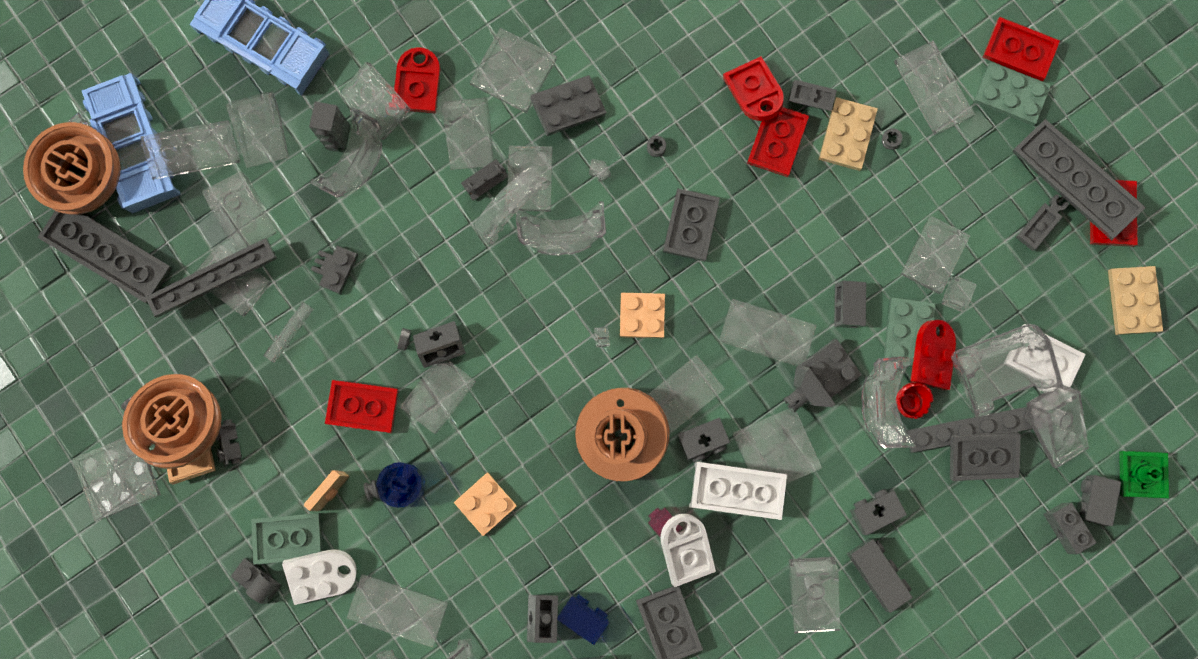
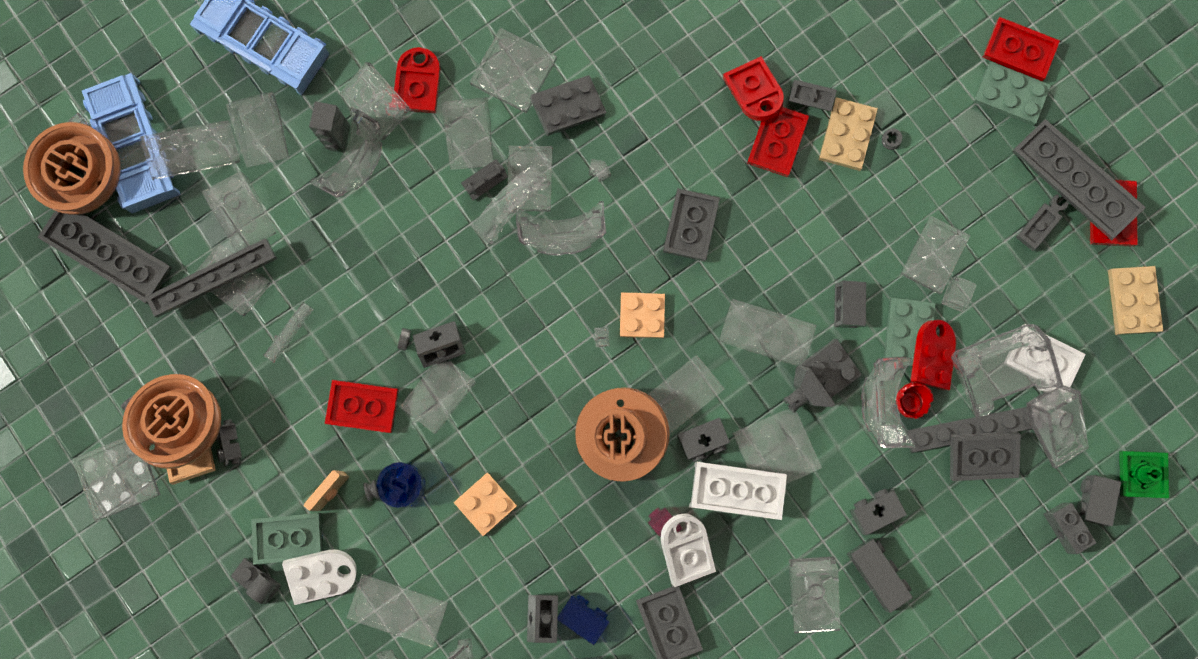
dark grey hinge [310,246,358,295] -> none
dark grey bush [647,136,666,157] -> none
clear plate [894,40,974,135] -> none

